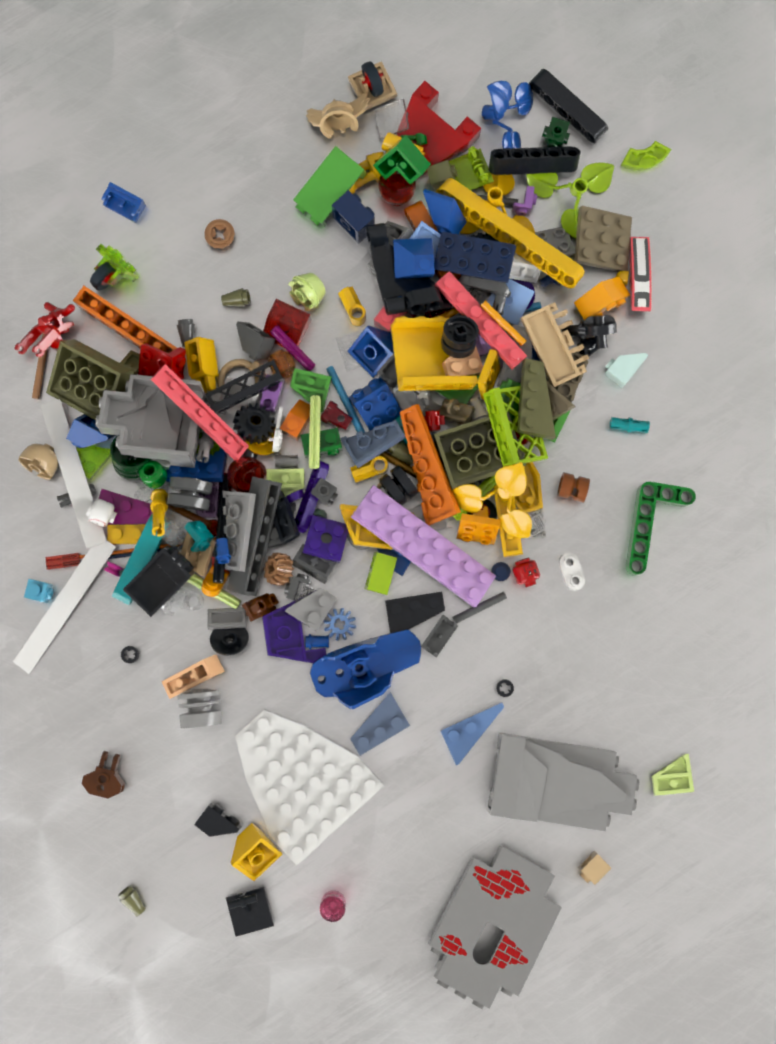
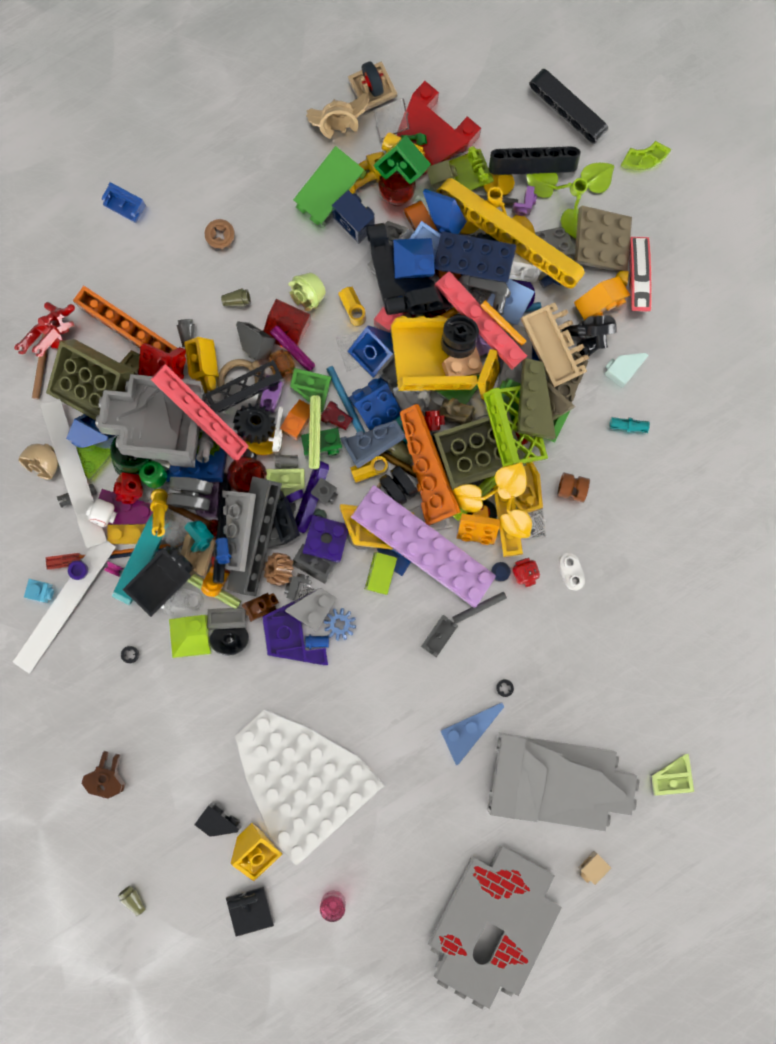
clear neon green plate [90,244,139,291] -> none
light nougat slope [162,654,225,699] -> none
light grey wheel [178,688,222,728] -> none
blue piece [310,629,421,709] -> none
sand blue wing [350,692,410,756] -> none
black wing [385,592,445,633] -> none
blue plant [482,81,533,149] -> none
dark green brick [542,116,570,147] -> none
green beam [626,482,696,575] -> none
none -> dark purple tile [67,561,88,580]
none -> red brick [113,472,143,504]
none -> lime slope [169,615,211,658]

